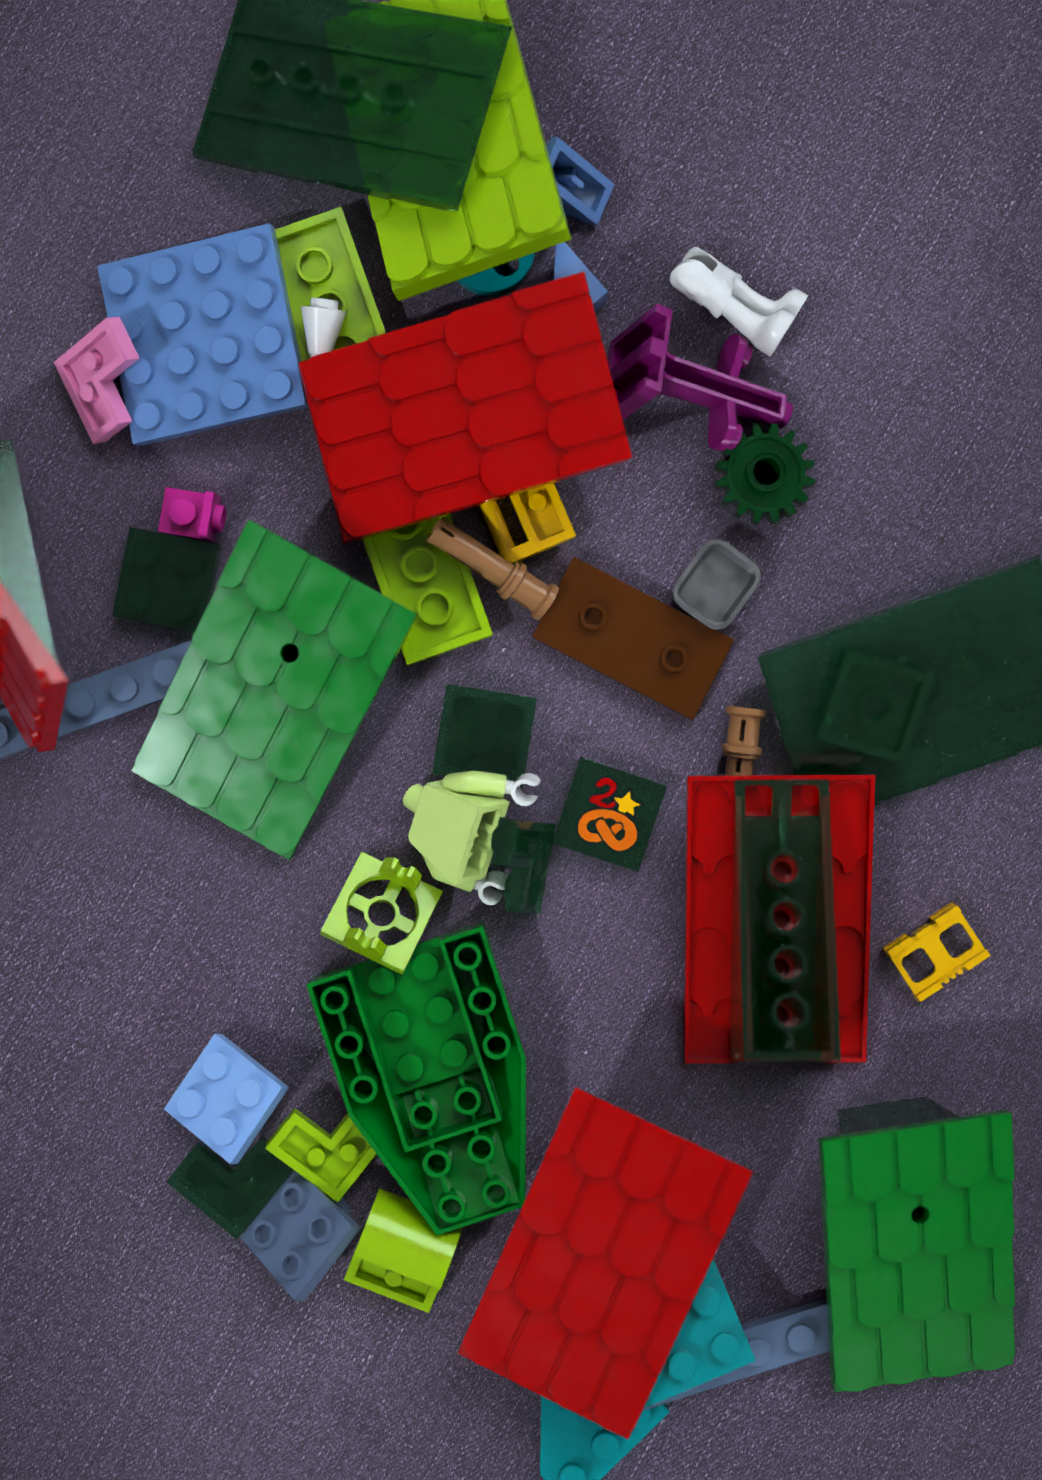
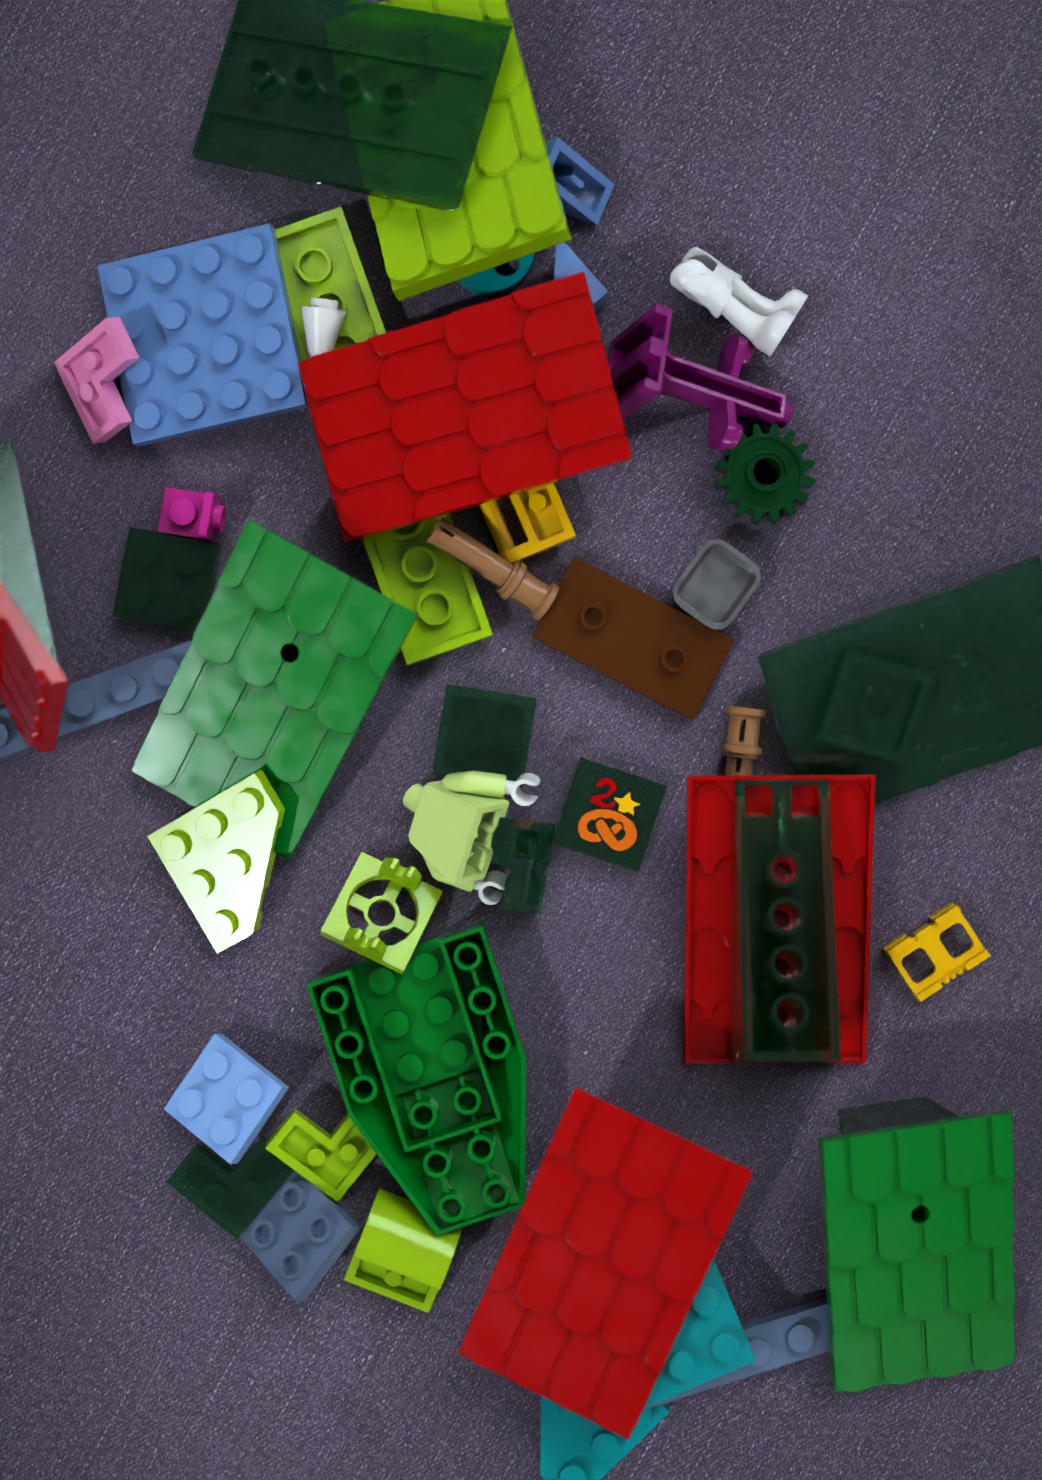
none -> plate [147,769,285,954]

